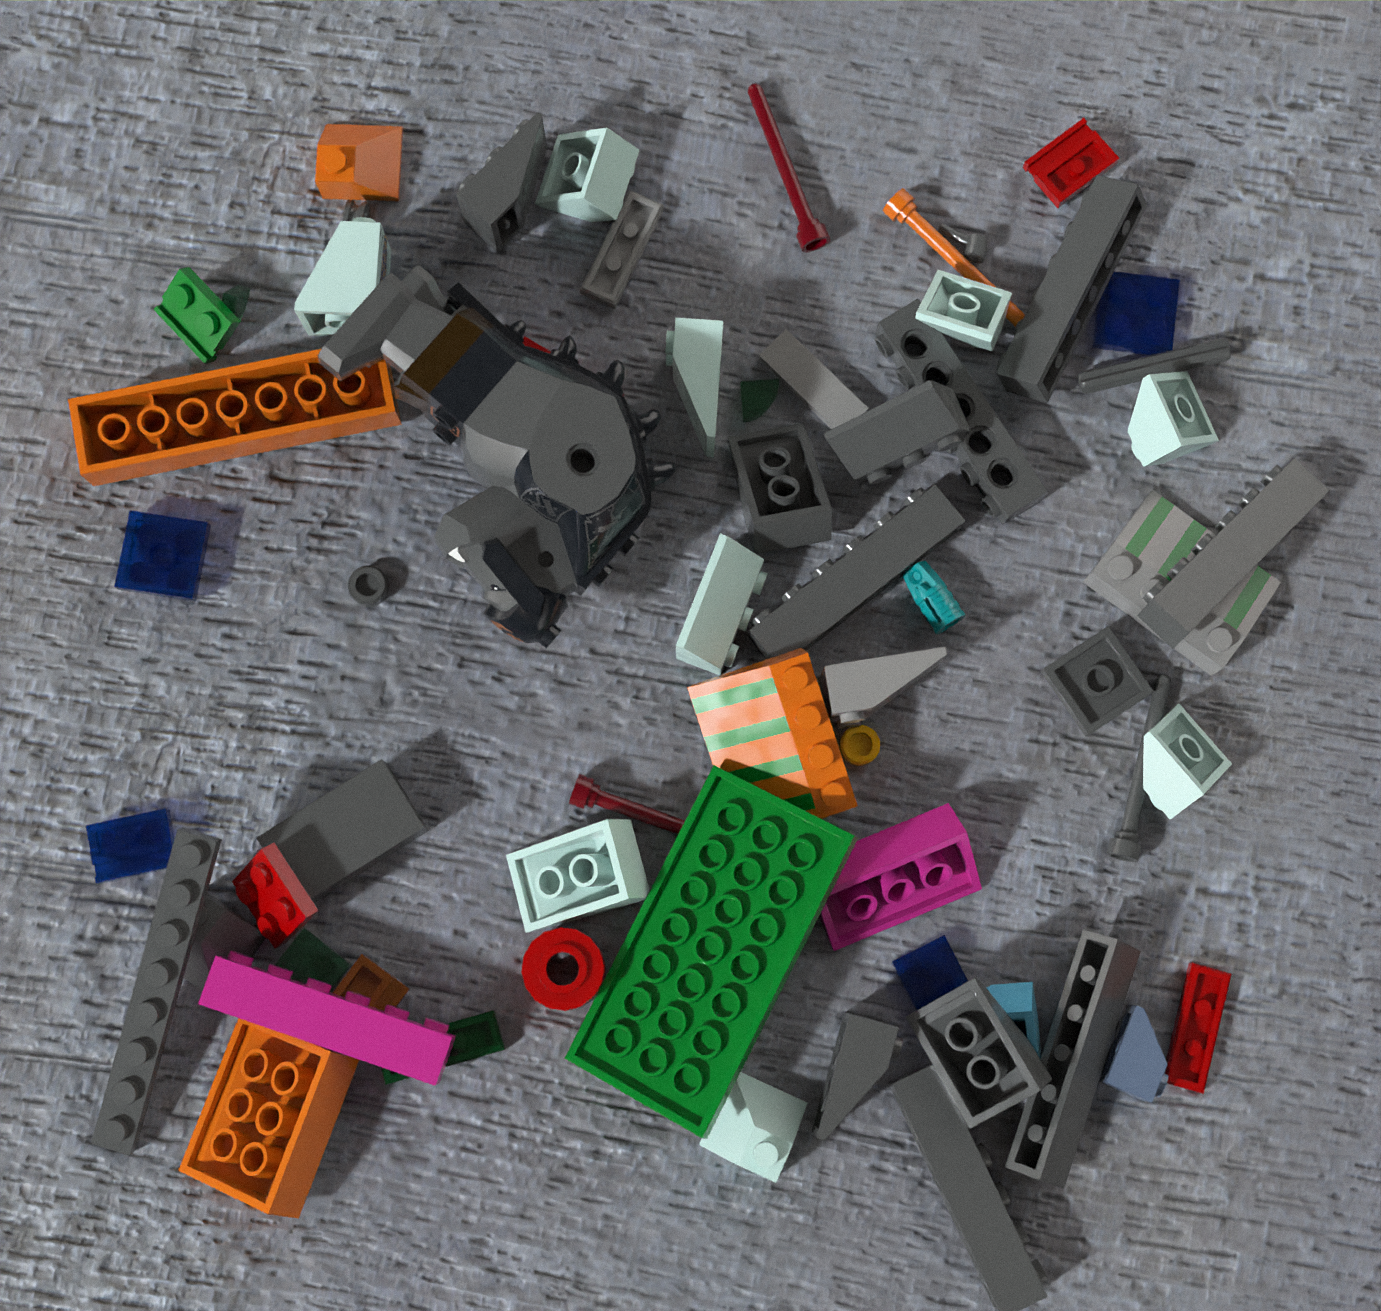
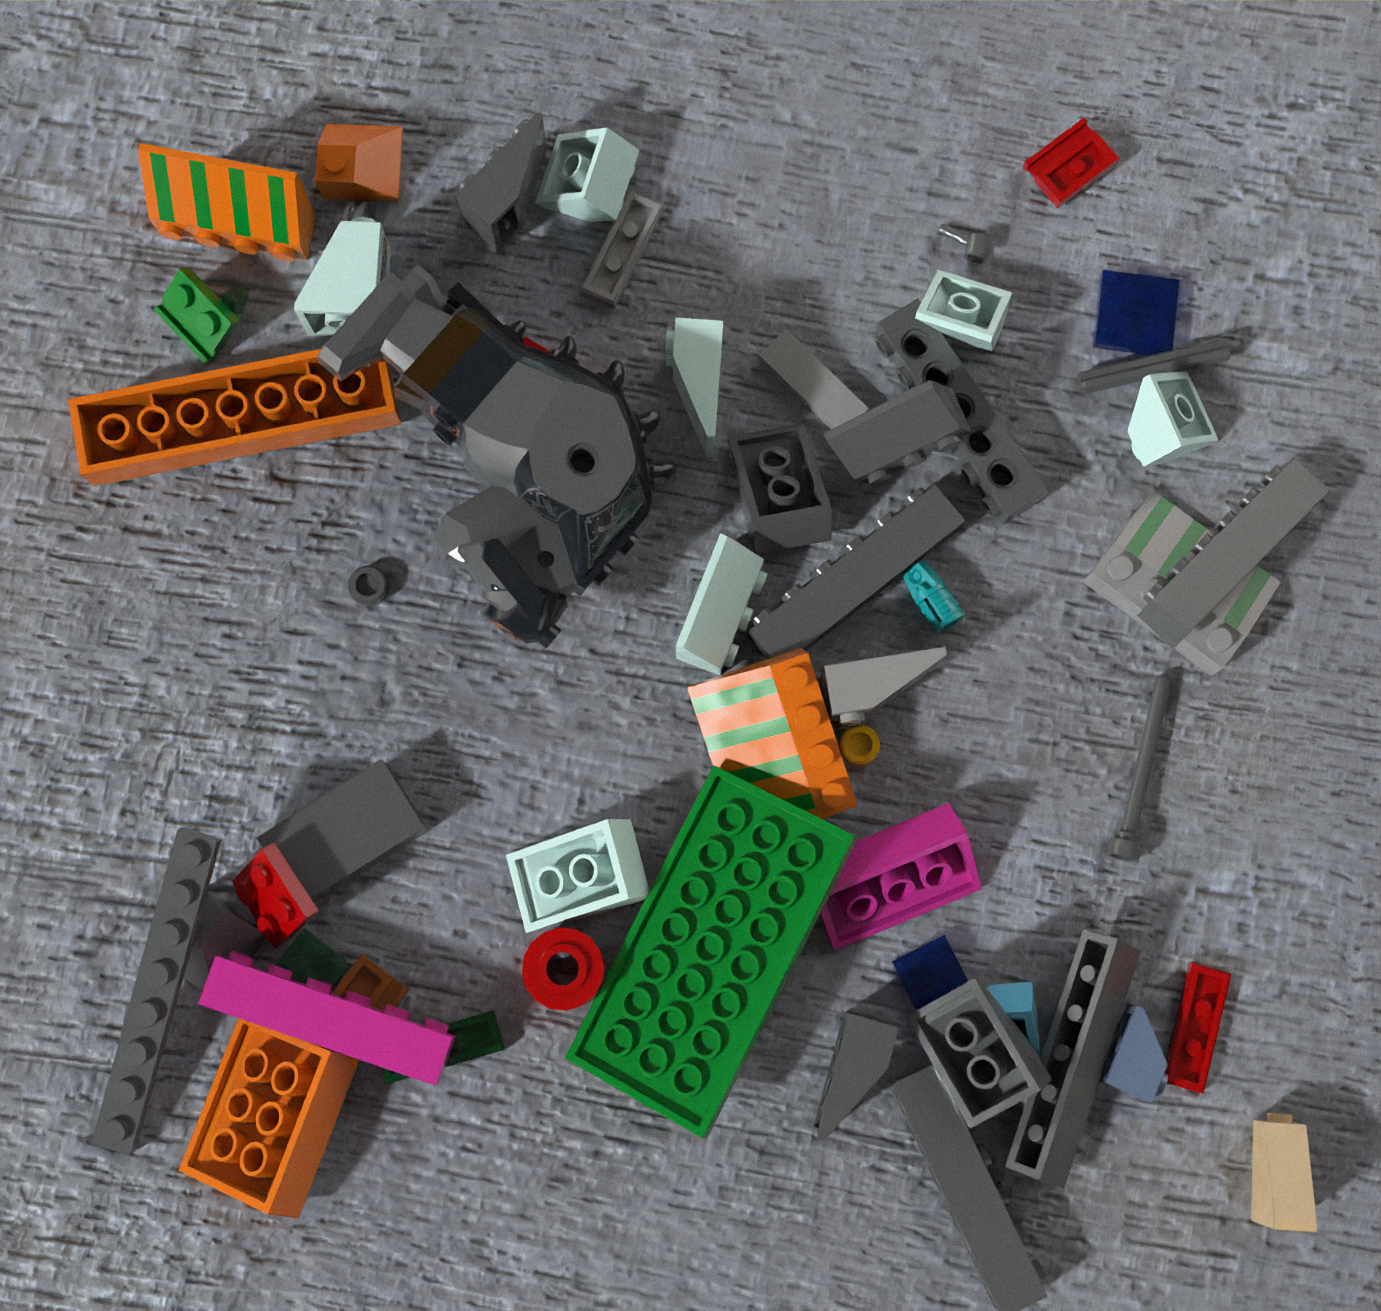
clear blue plate [86,808,175,884] -> none
clear blue plate [114,510,211,602] -> none
dark red piece [569,774,685,835] -> none
light aqua slope [699,1072,807,1183] -> none
clear green tile [740,379,779,423] -> none
dark red piece [748,83,830,252] -> none
orange piece [882,188,1025,327] -> none
dark grey brick [996,175,1147,403] -> none
dark grey plate [1041,626,1154,737] -> none
light aqua slope [1143,703,1232,819] -> none
none -> orange slope [138,143,317,262]
none -> tan slope [1251,1113,1317,1232]

